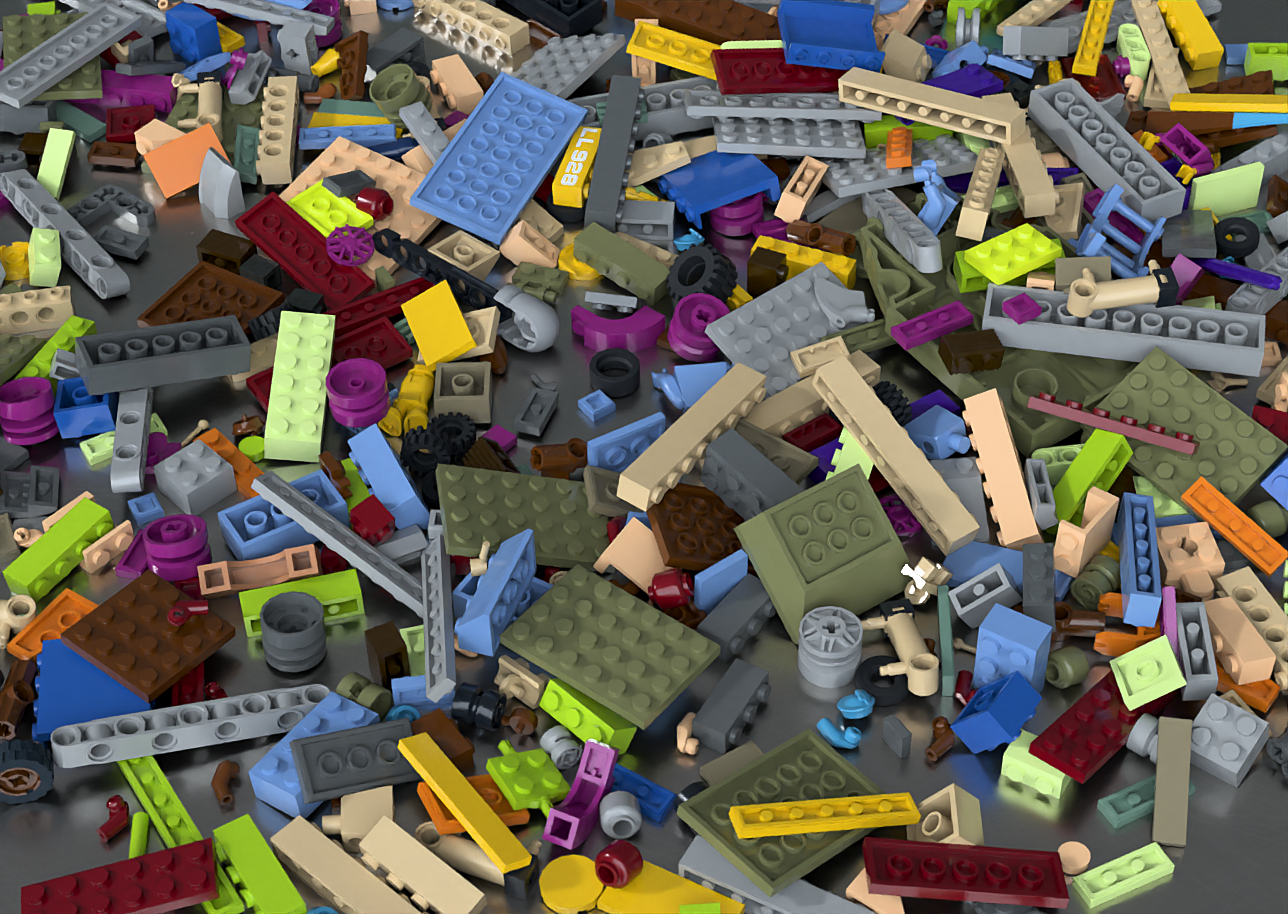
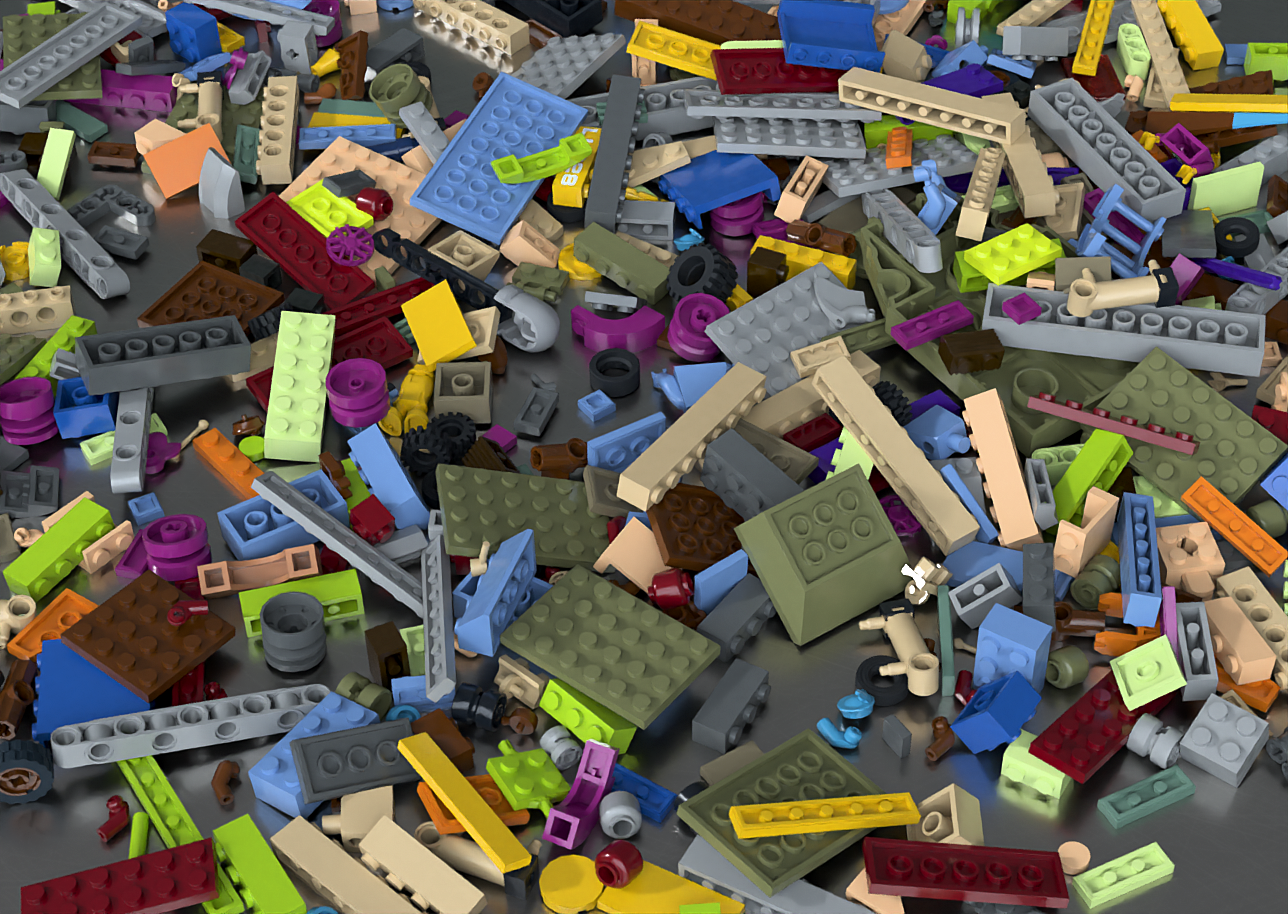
dark red plate [106,104,156,143] -> none
light grey brick [153,439,237,516] -> none
light nougat brick [430,54,484,115] -> none
light nougat arm [677,712,699,755] -> none
light grey wheel [798,606,863,688] -> none
yellow axle [1047,60,1063,85] -> none
magenta plate [1112,55,1130,79] -> none
dark tan tile [1152,716,1192,848] -> none
none -> lime slope [491,132,592,184]
none -> medium blue tile [940,464,999,545]

